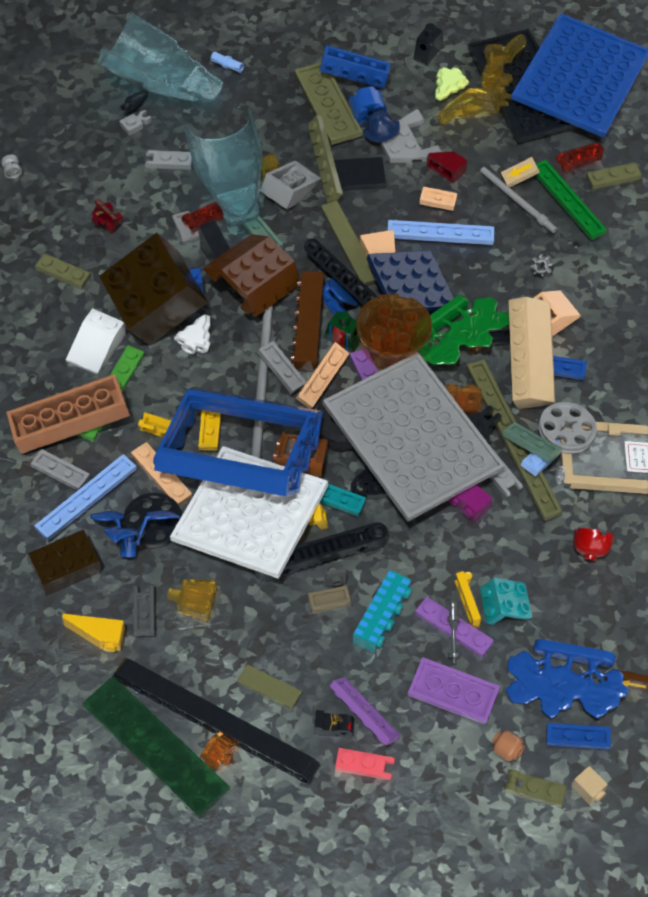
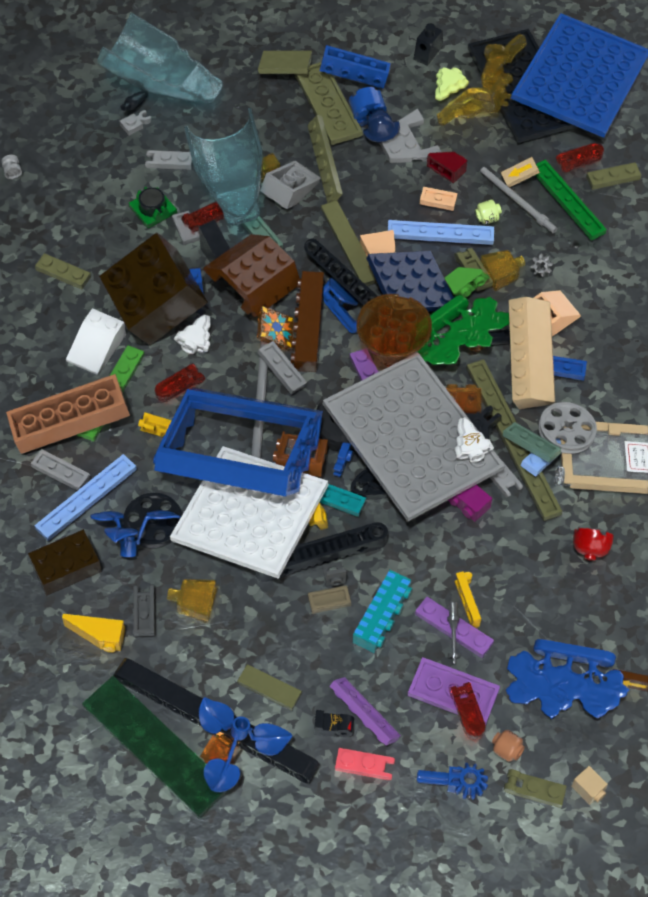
dark red hips [92,199,123,233] -> none
light nougat plate [131,442,193,507] -> none
yellow plate [198,410,221,451] -> none
light blue pin [211,52,244,73] -> none
light nougat plate [296,342,349,409] -> none
dark green torso [324,311,363,353] -> none
black tile [334,157,386,190] -> none
teal bracket [480,577,532,625] -> none
blue plate [546,723,611,750] -> none
none -> piece [128,187,177,229]
none -> clear red plate [155,364,205,401]
none -> blue plant [199,697,292,792]
none -> tile [257,306,293,351]
none -> olive tile [258,51,313,74]
none -> blue plate [333,443,353,477]
none -> blue gear [417,763,488,800]
none -> bright green slope [445,267,490,297]
none -> clear red plate [449,682,486,739]
none -> olive plate [454,247,493,292]
none -> white rock [454,417,494,462]
none -> yellowish green head [475,200,502,225]
none -> clear yellow torso [480,250,525,291]

